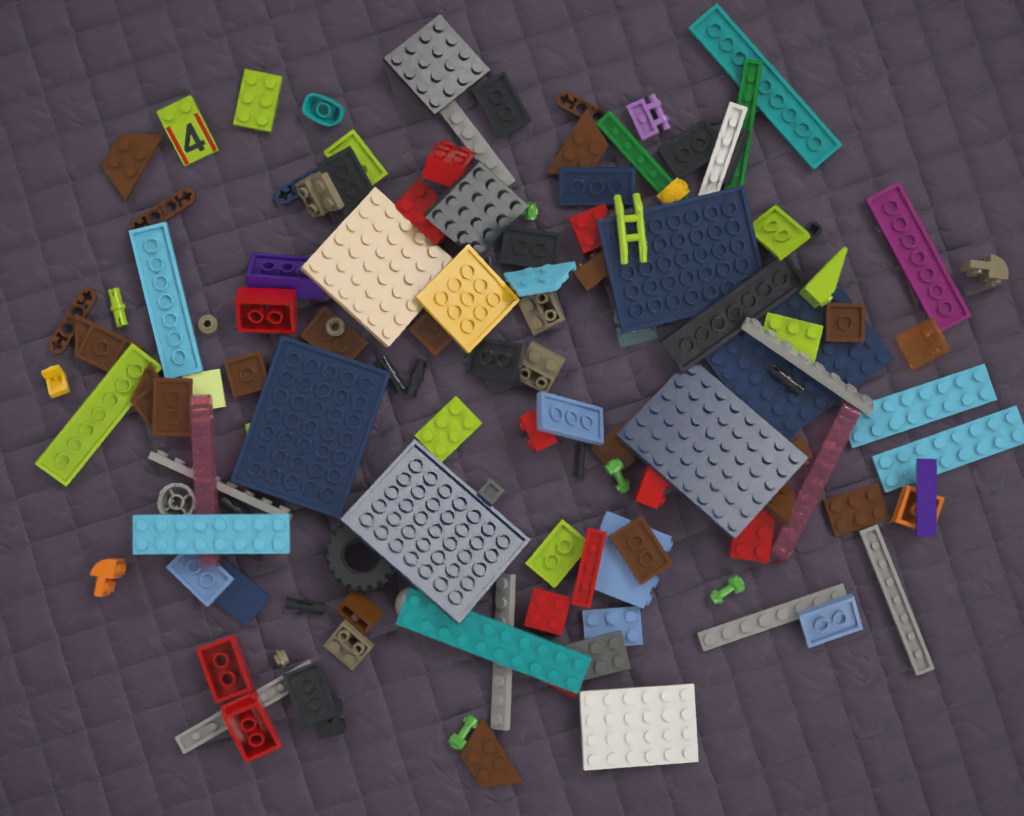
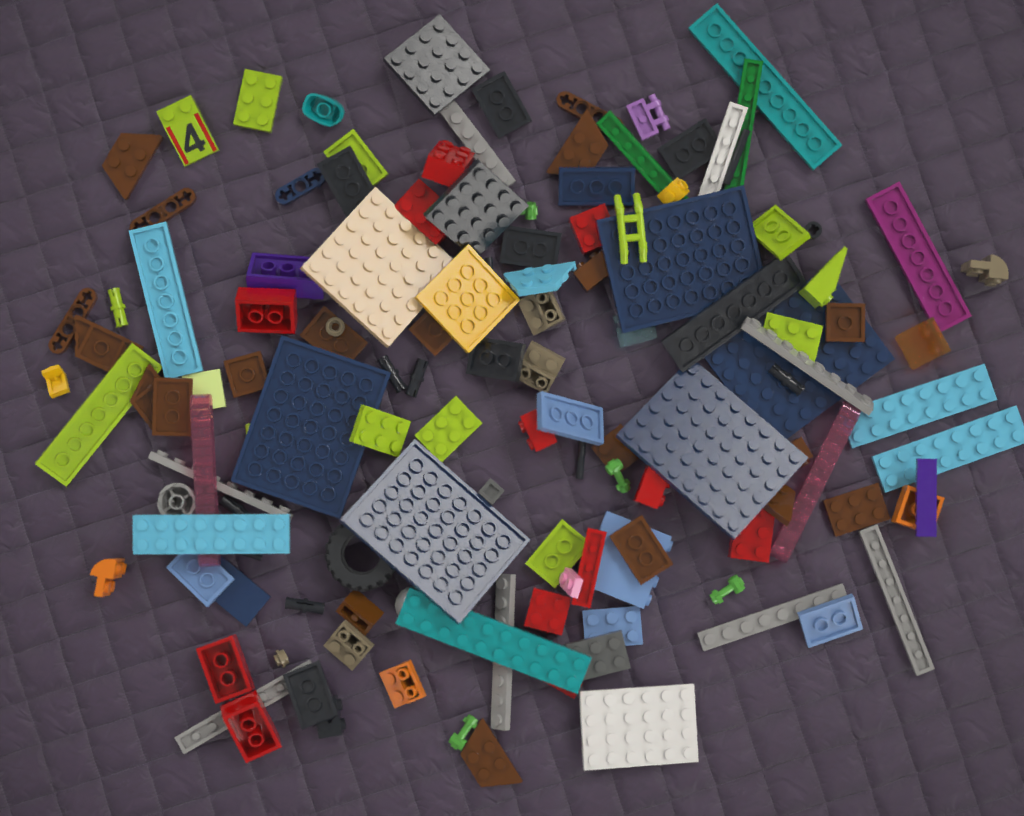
dark tan plate [198,315,218,334] -> none
dark tan brick [295,171,345,218] -> none
none -> lime plate [349,404,411,457]
none -> orange brick [379,659,426,709]
none -> bright pink plate [559,567,583,598]

